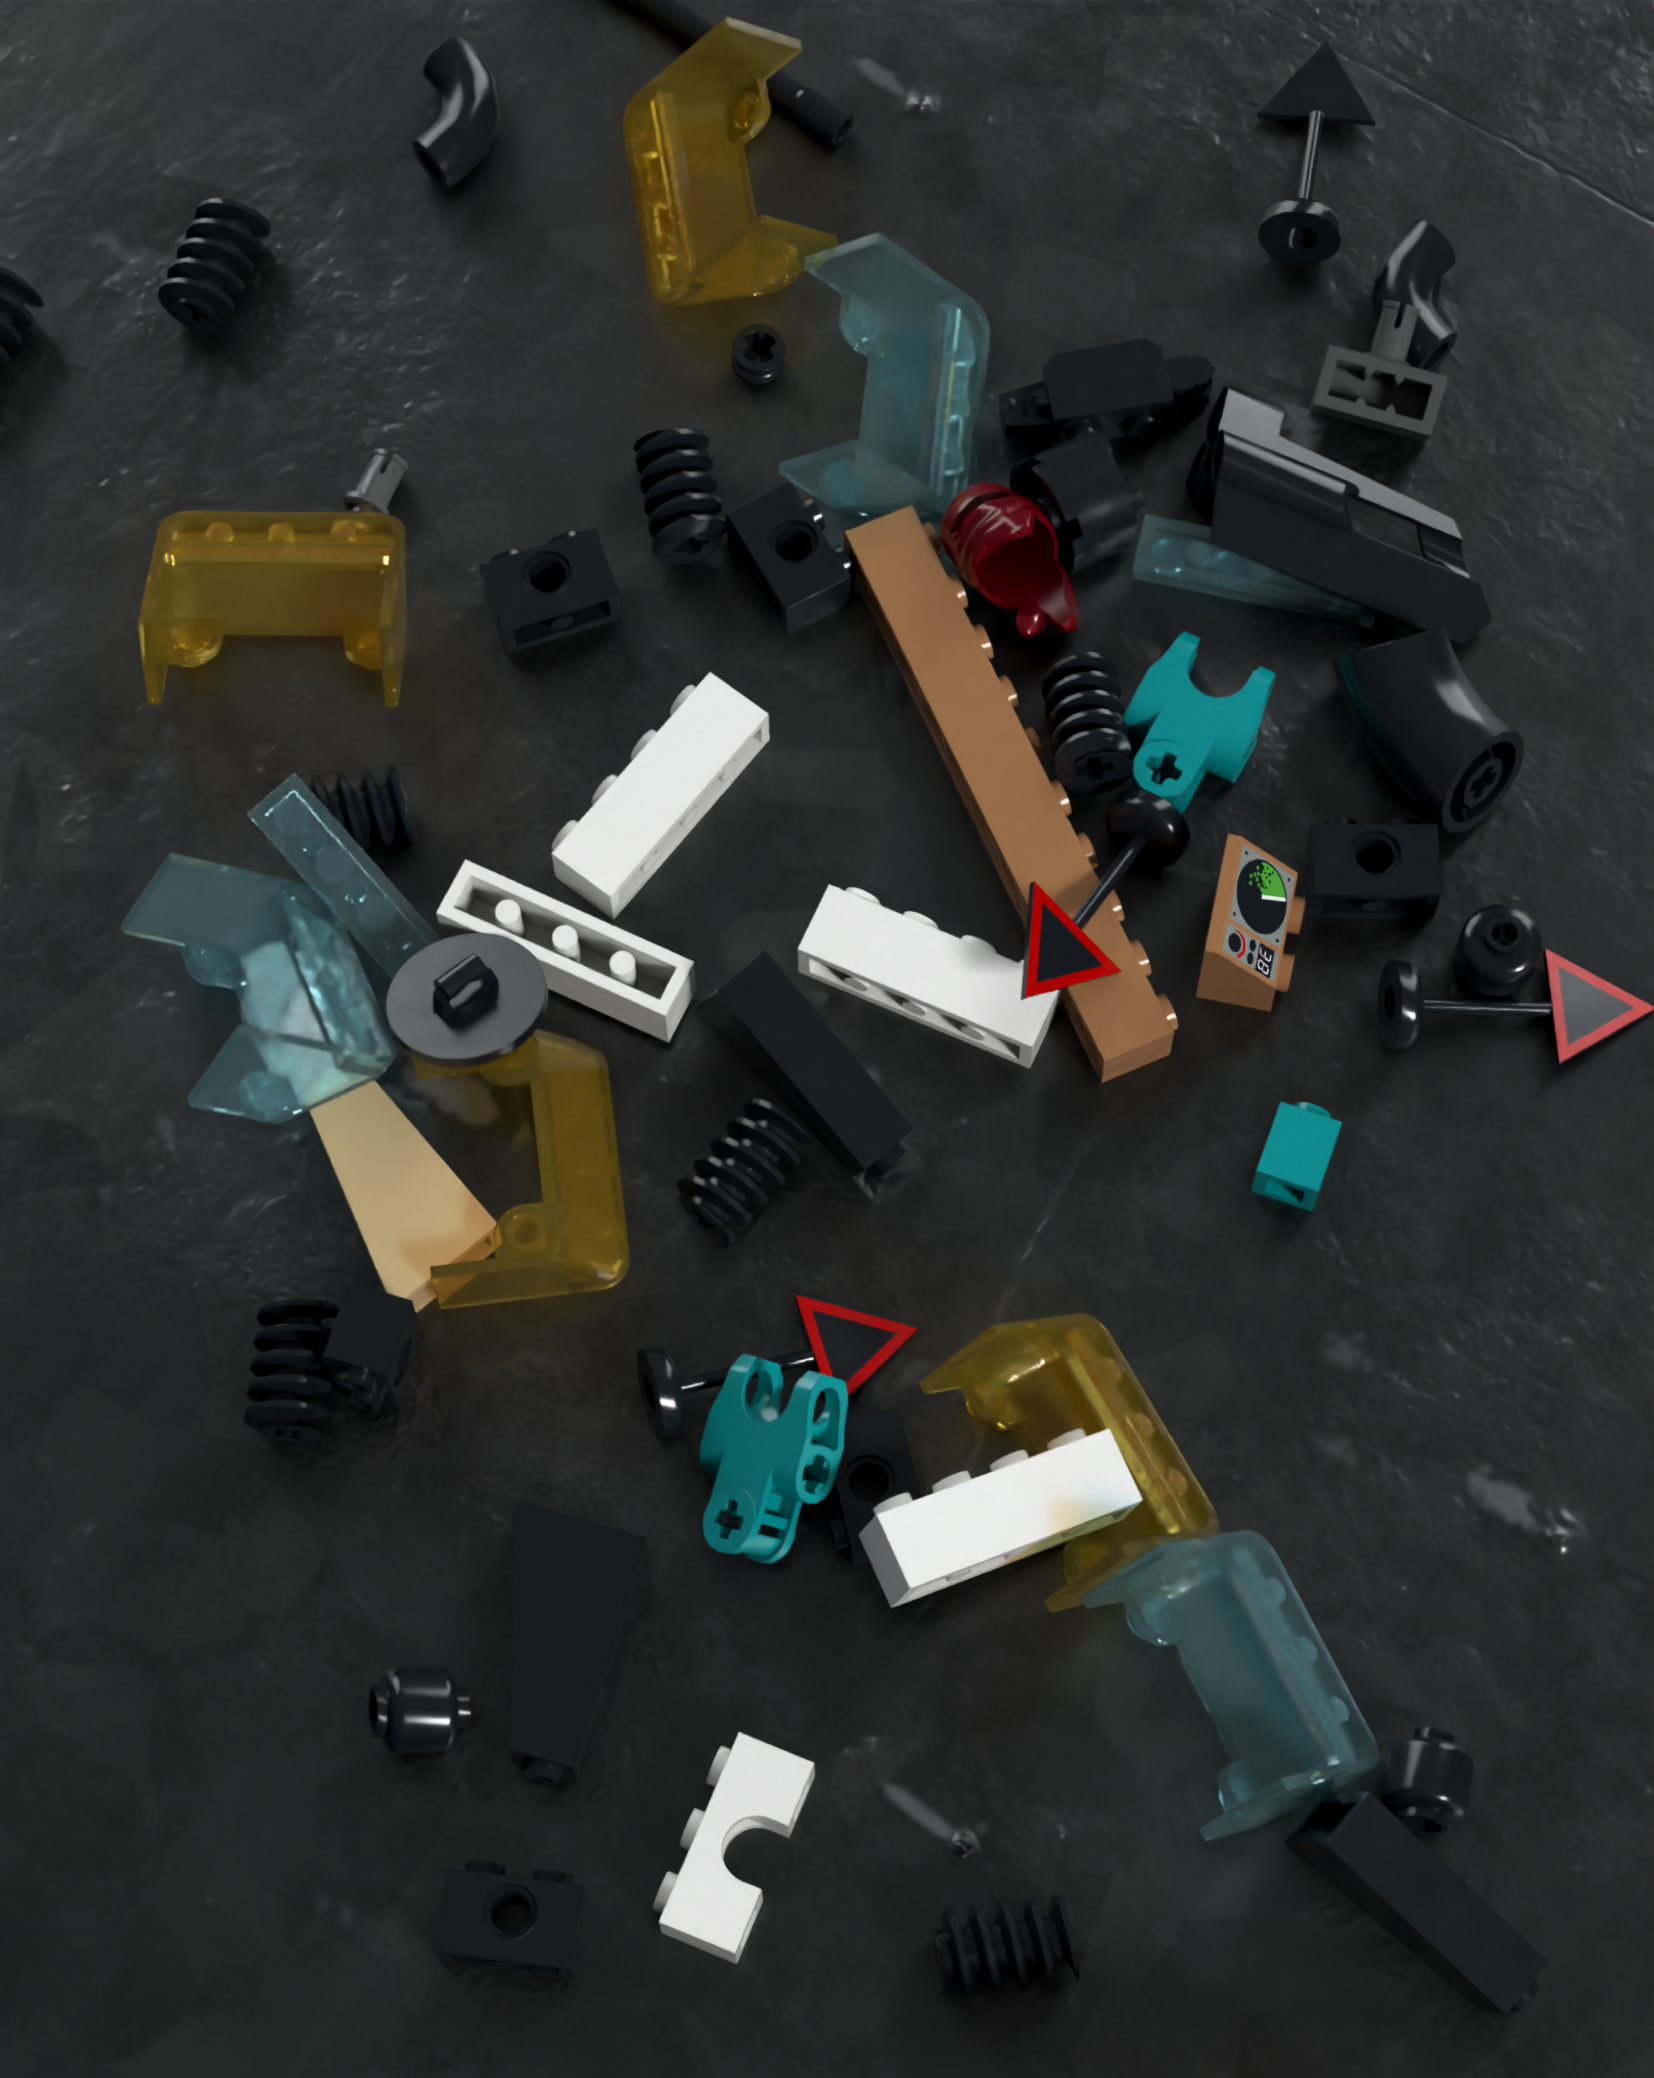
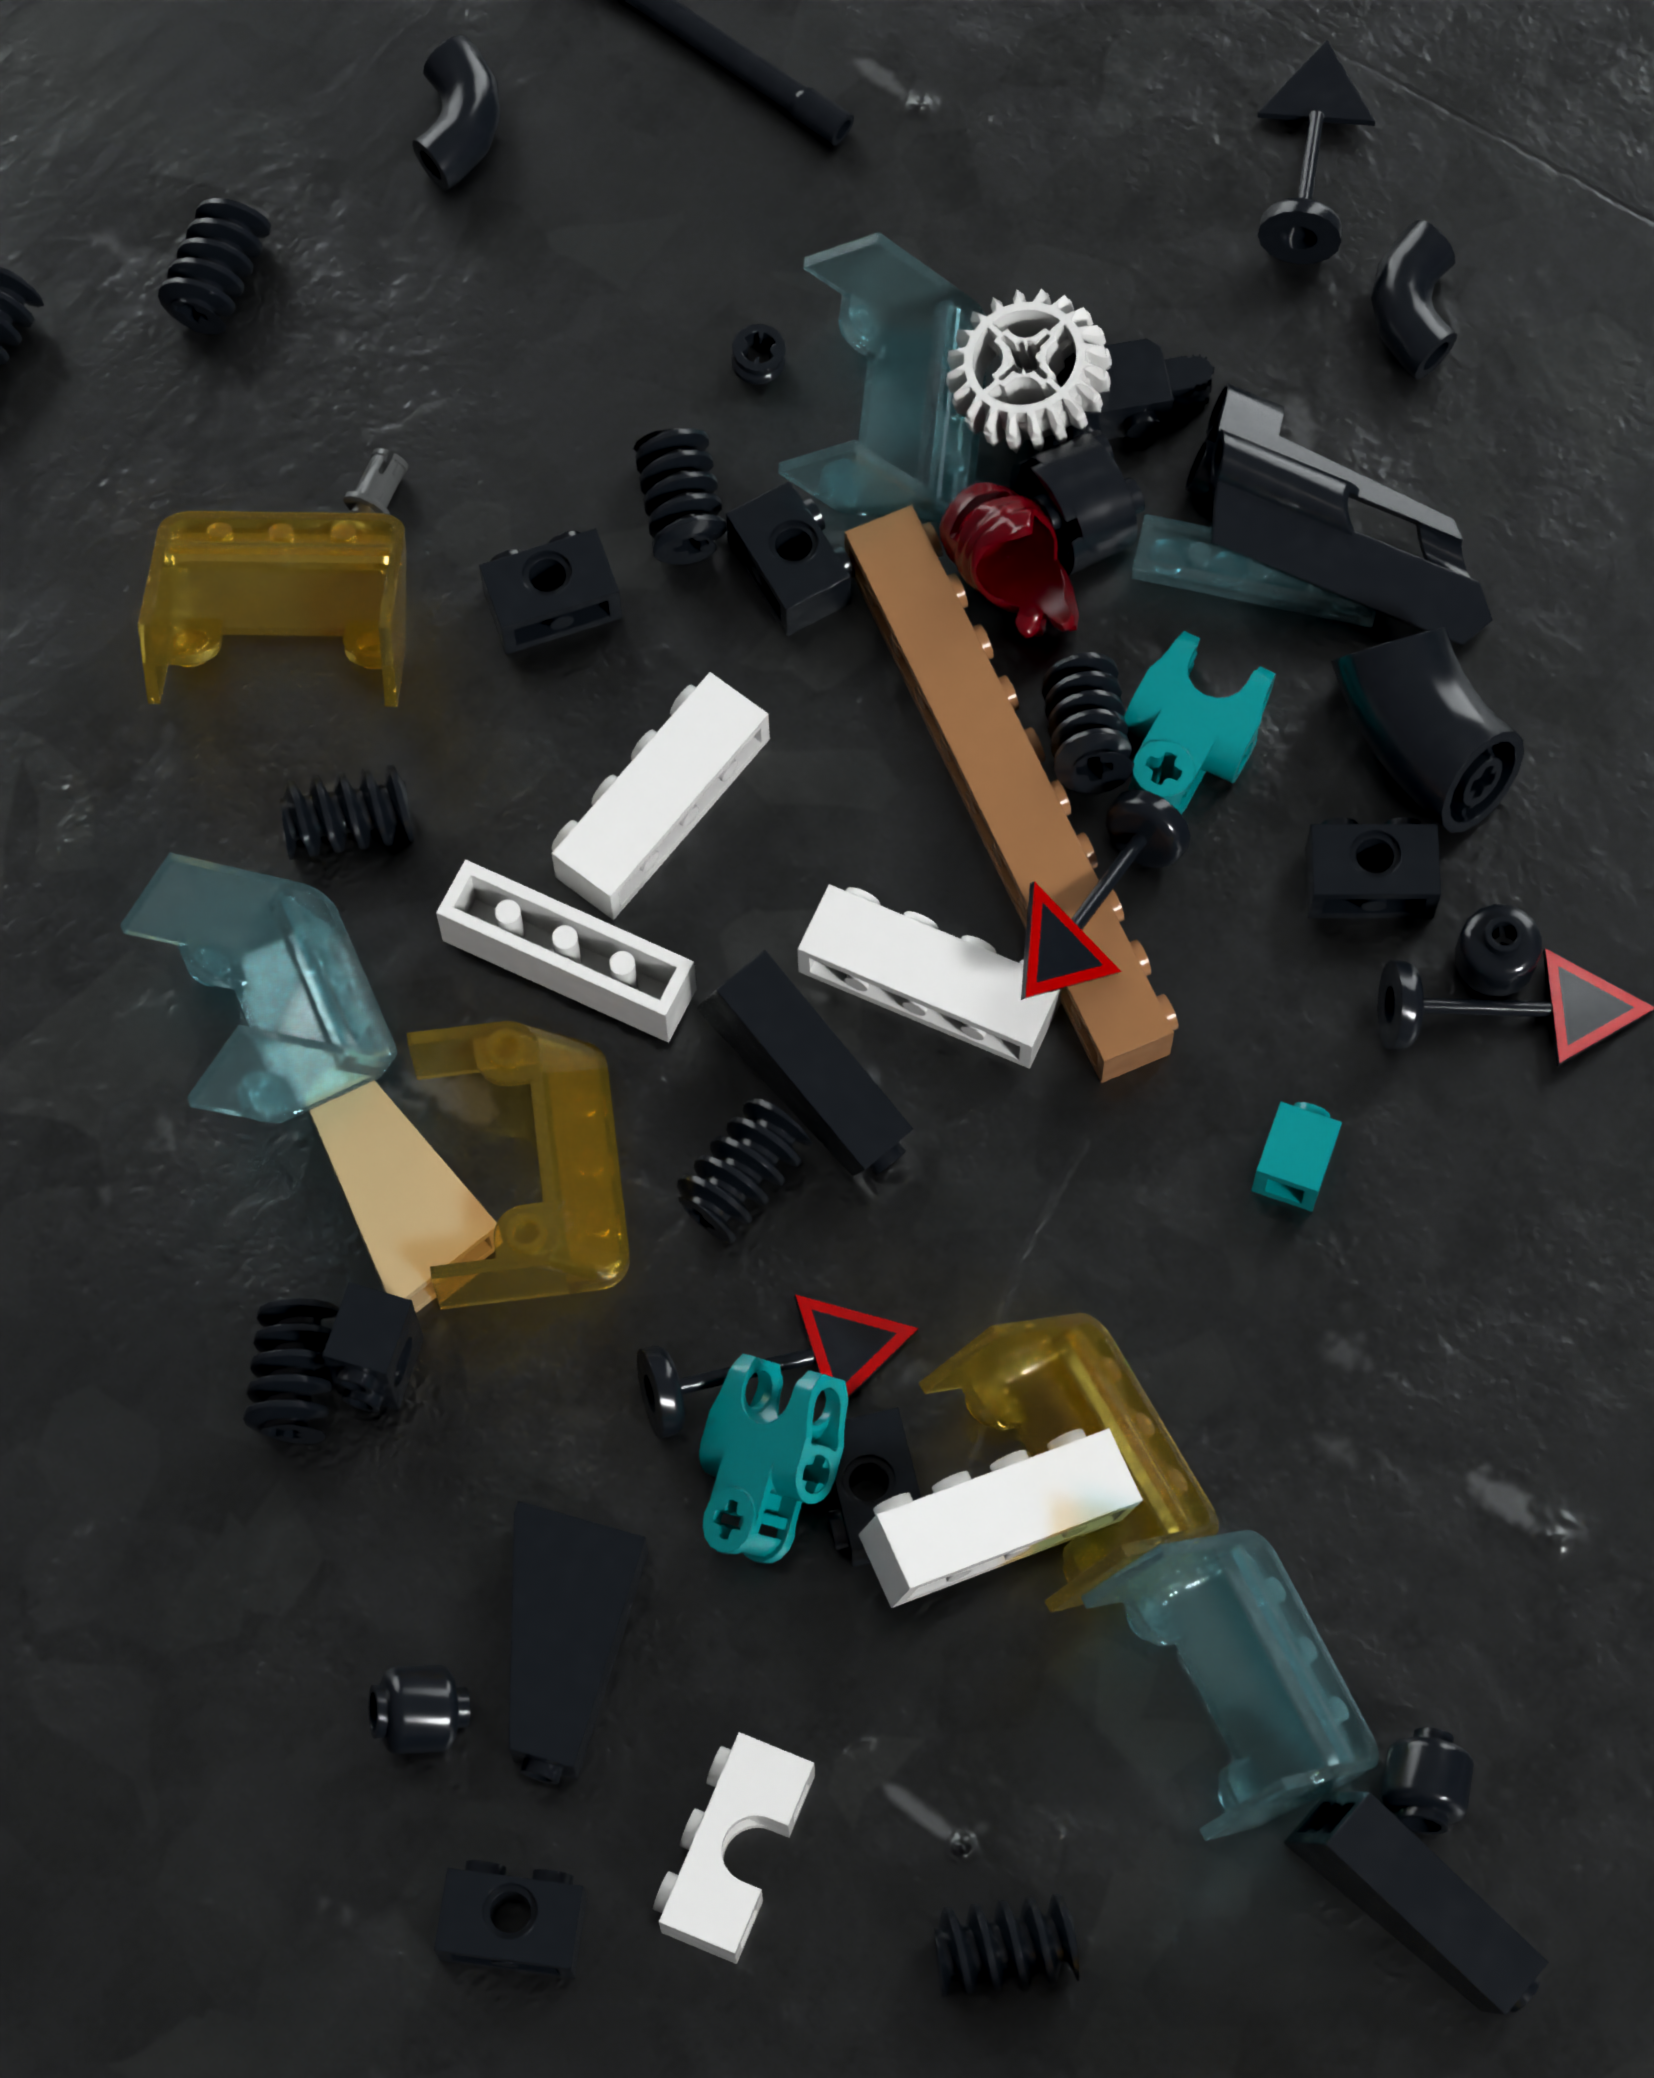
clear light blue plate [247,772,442,980] -> none
black shield [386,933,548,1067] -> none
clear yellow windscreen [623,16,839,307] -> none
slope [1196,834,1306,1012] -> none
dark grey brick [1308,300,1448,442] -> none
none -> white gear [946,288,1112,453]

